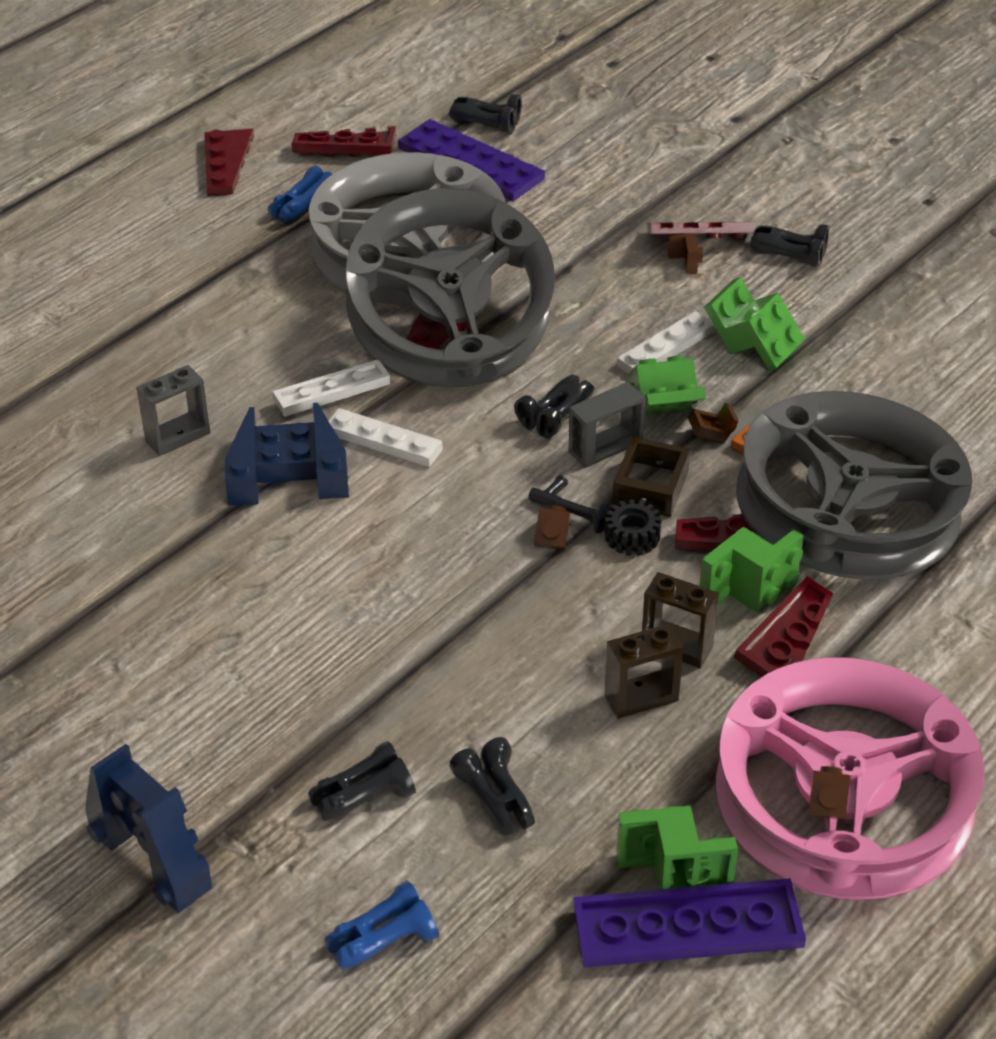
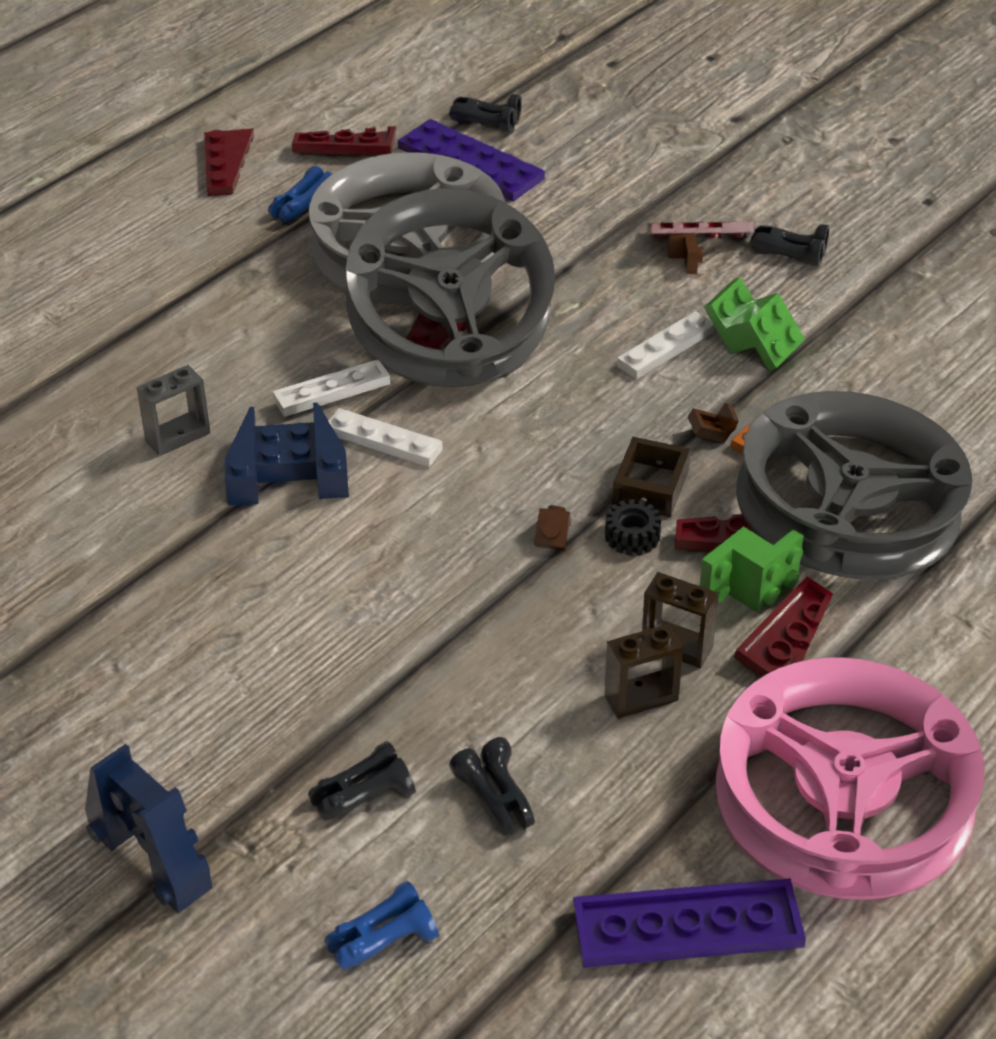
black piece [514,374,595,438] -> none
black piece [528,475,611,534] -> none
dark grey window [568,382,646,468] -> none
bright green bracket [616,806,738,890] -> none
bright green bracket [627,355,706,415] -> none
reddish brown bracket [808,766,850,820] -> none

